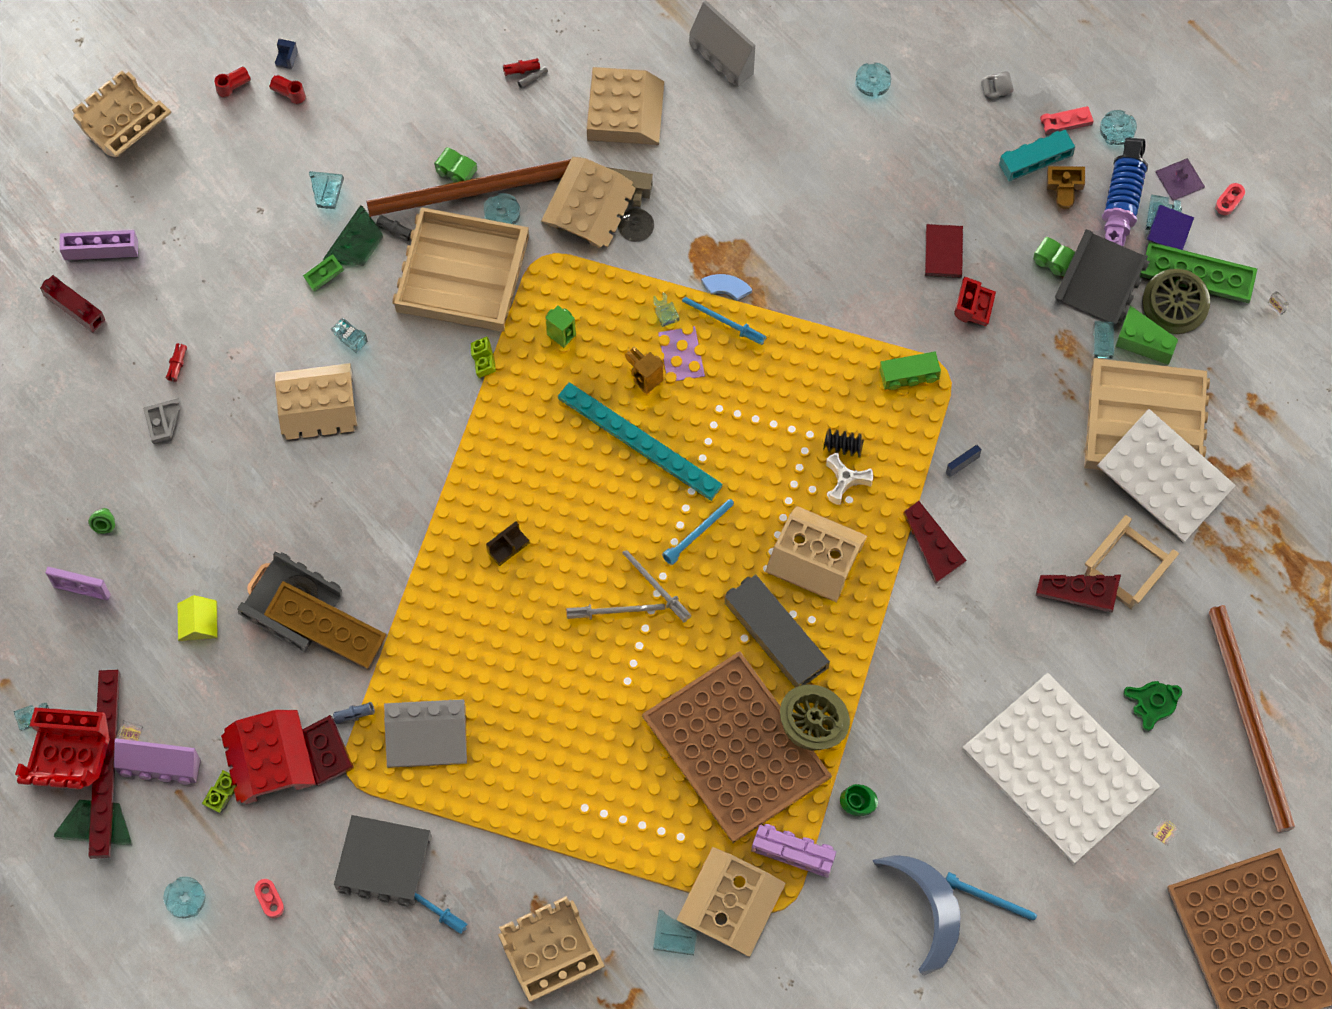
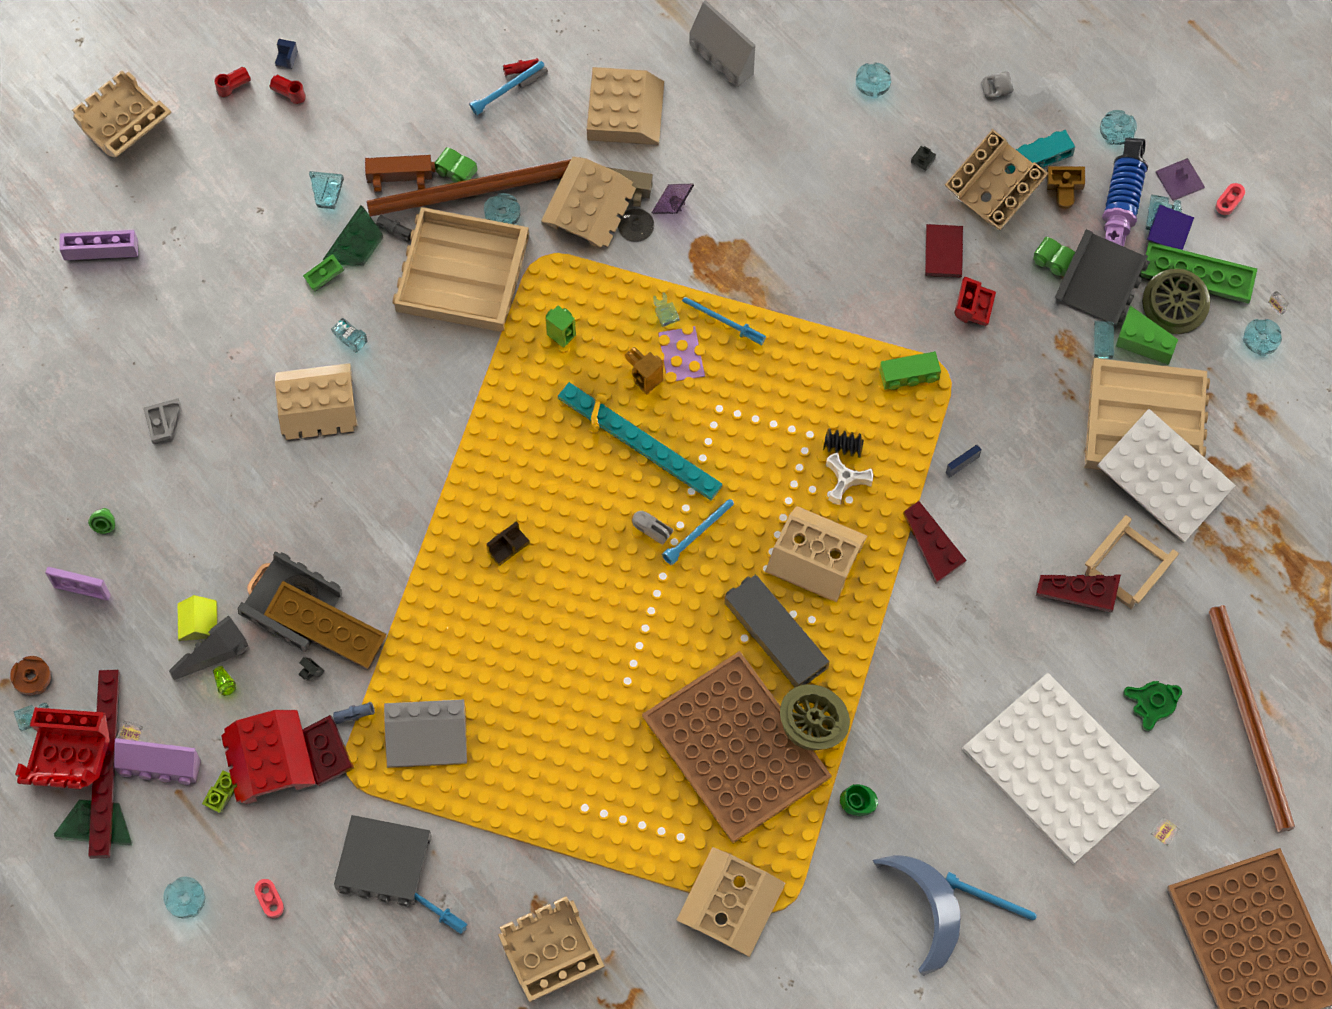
dark red brick [40,275,105,333] -> none
red pin [165,343,187,382] -> none
lime slope [471,336,496,378] -> none
light grey piece [566,604,665,620] -> none
light grey piece [622,550,691,622] -> none
clear light blue wing [653,910,697,956] -> none
light blue tile [701,274,752,301] -> none
lavender brick [751,824,837,878] -> none
coral plate [1040,106,1094,135] -> none
none -> dark orange plate [10,656,51,696]
none -> dark grey wedge [169,615,248,680]
none -> clear neon green cone [213,666,236,696]
none -> pearl dark grey tile [299,657,325,680]
none -> dark orange brick [365,155,436,192]
none -> dark azure piece [469,61,545,116]
none -> yellow piece [591,393,607,430]
none -> light grey arm [632,511,674,545]
none -> clear purple piece [651,183,694,214]
none -> pearl dark grey tile [911,146,936,171]
none -> tan slope [945,129,1048,230]
none -> clear light blue plate [1243,319,1282,356]

